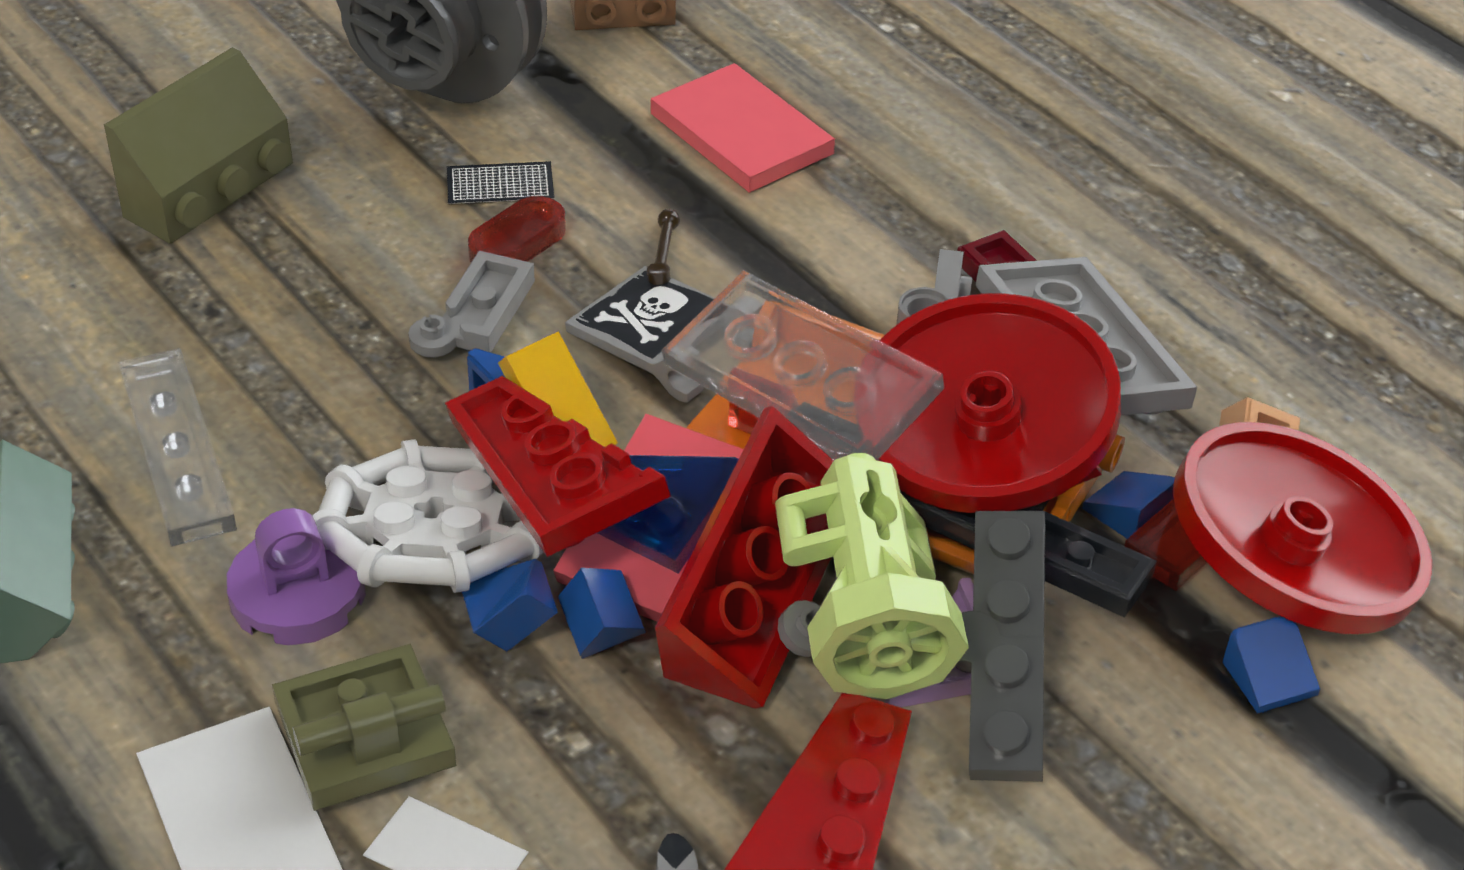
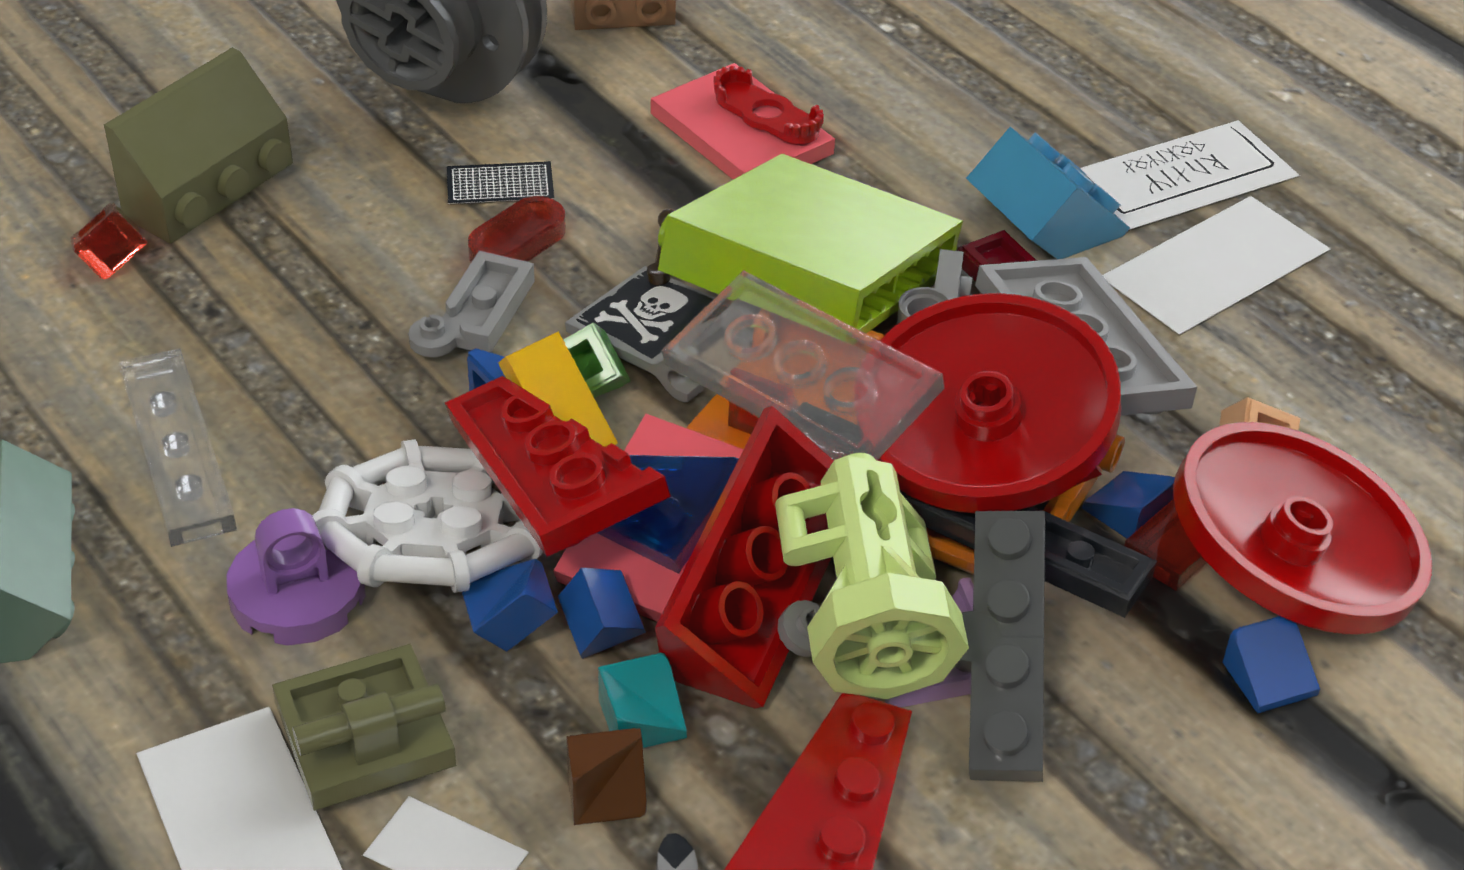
none -> clear red slope [71,203,148,280]
none -> bright green slope [564,323,631,398]
none -> reddish brown slope [566,728,647,825]
none -> teal slope [598,653,687,748]
none -> lime brick [658,154,963,346]
none -> red piece [714,66,824,145]
none -> dark azure slope [966,127,1130,259]
none -> white sticker [1080,120,1300,230]
none -> white sticker [1102,196,1331,335]

